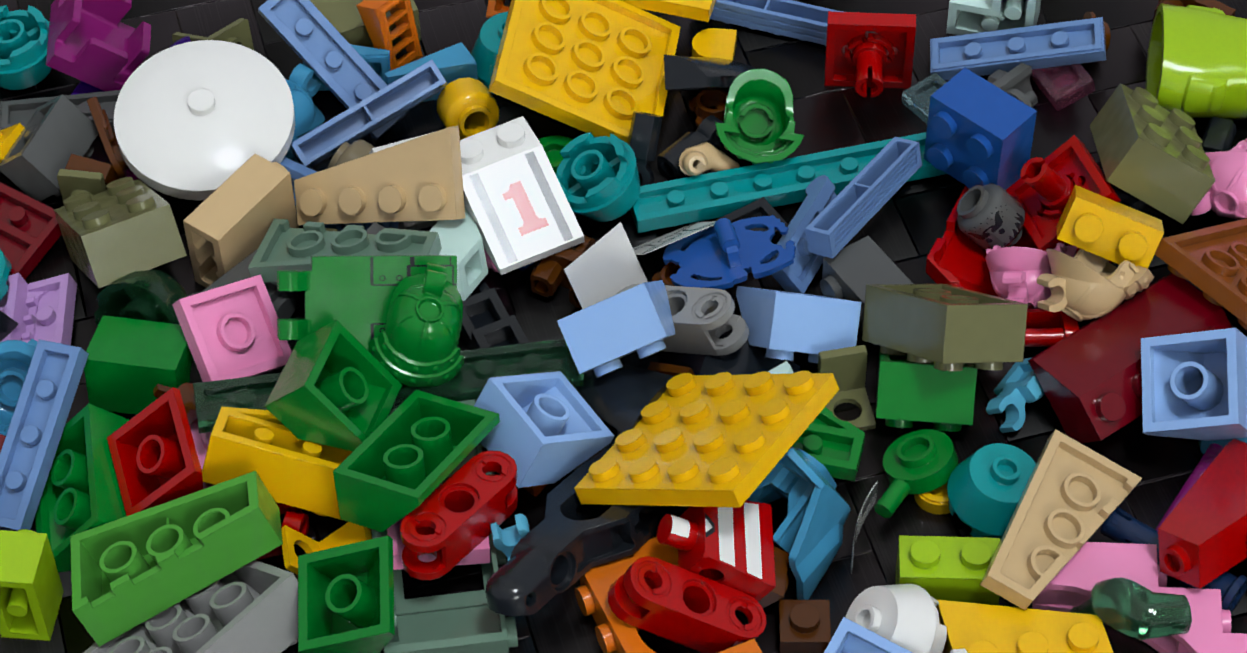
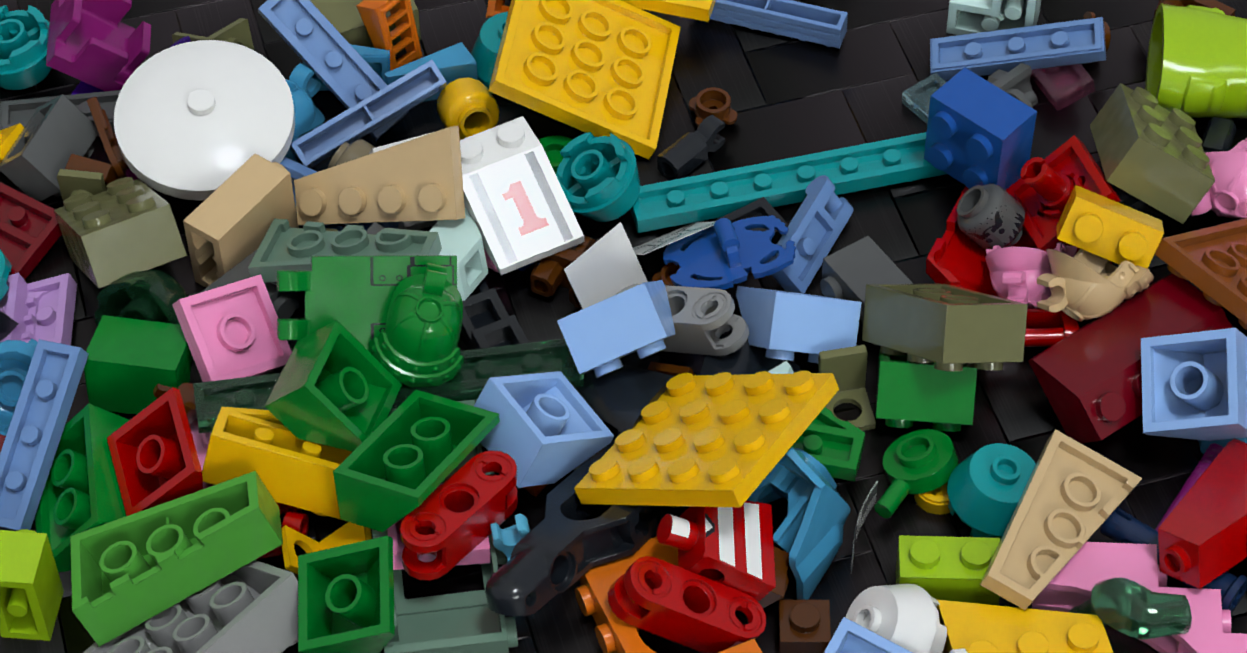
black bar [628,111,663,186] -> none
black slope [664,55,756,91] -> none
tan arm [679,142,740,176] -> none
yellow tile [692,28,737,61] -> none
green helmet [715,68,804,165] -> none
medium blue piece [805,137,922,259] -> none
red plate [824,11,916,98] -> none
medium azure plate [986,357,1045,433] -> none

